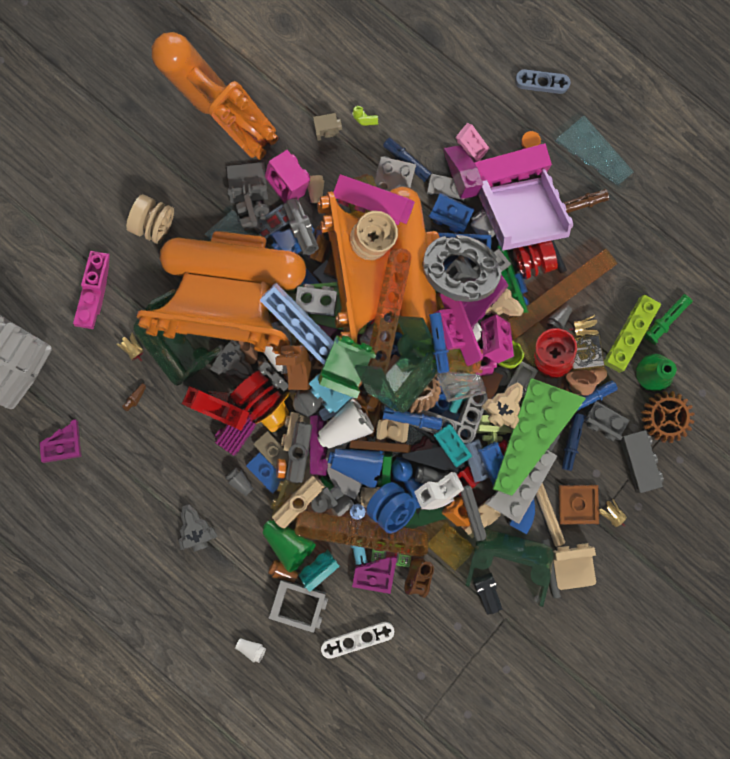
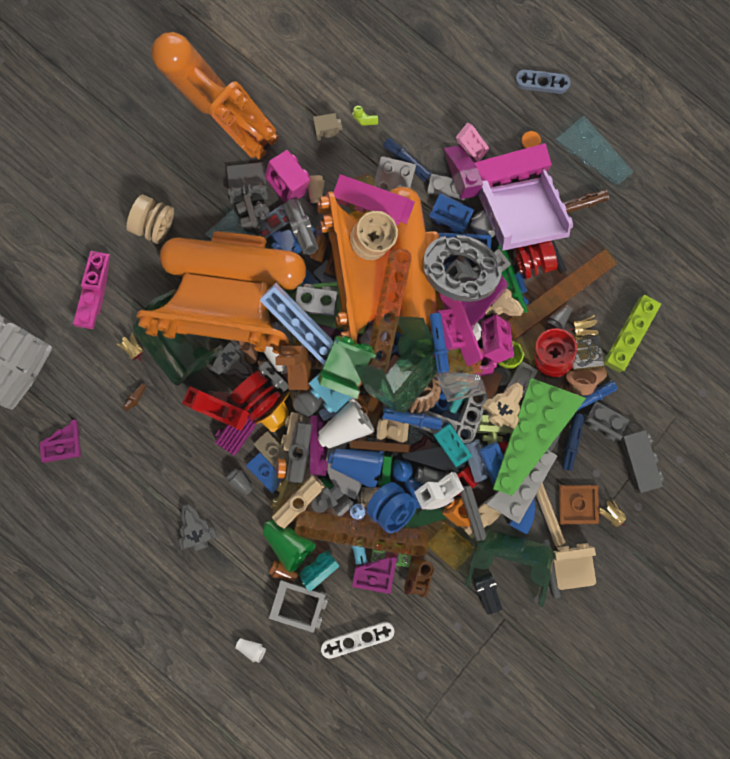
green cone [636,354,677,392] -> none
dark orange gear [641,391,695,443] -> none
green pin [644,294,693,345] -> none

